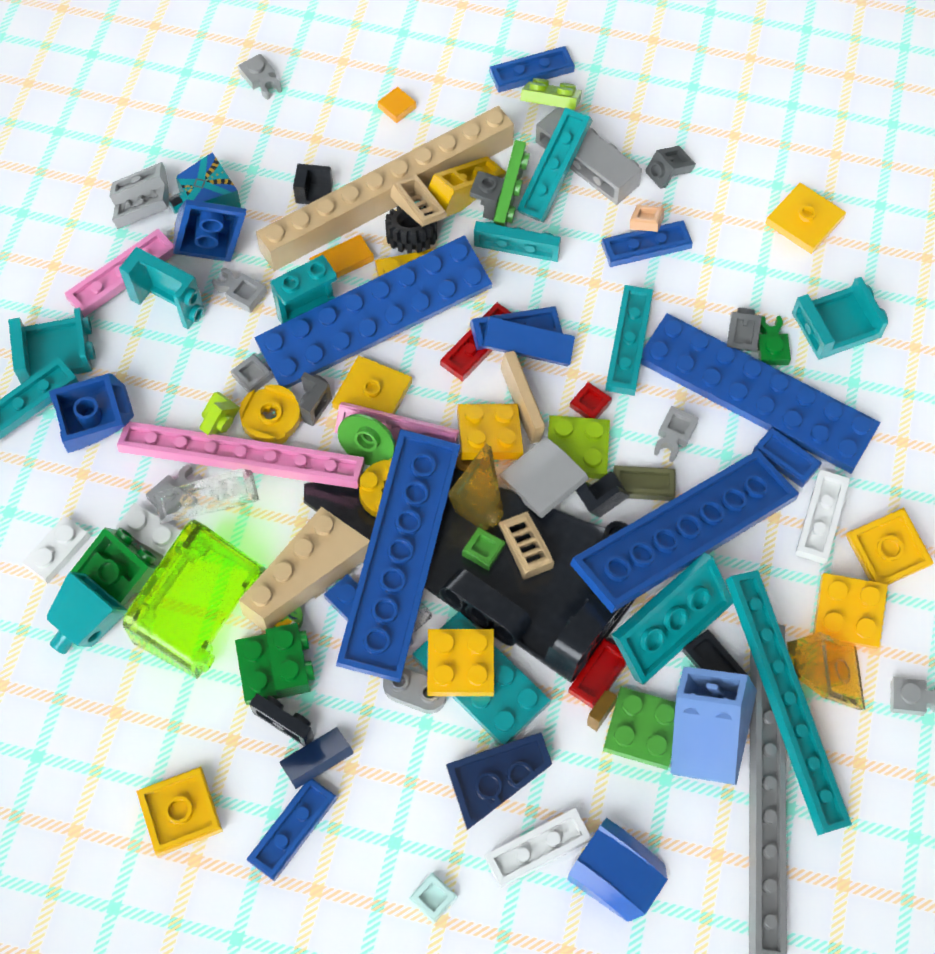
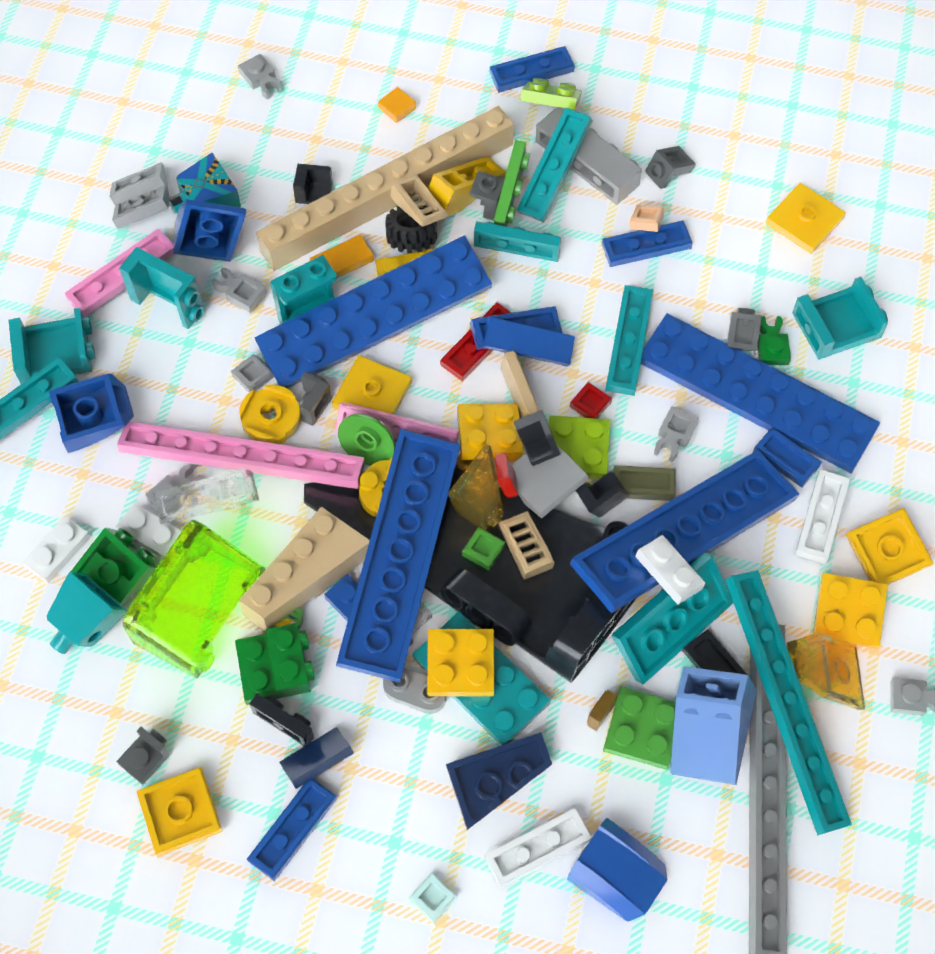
lime bracket [199,392,240,435] -> none
red tile [568,638,627,709] -> none
none -> dark grey bracket [116,726,170,786]
none -> red tile [494,452,518,498]
none -> black panel [514,410,561,466]
none -> white plate [636,535,705,605]

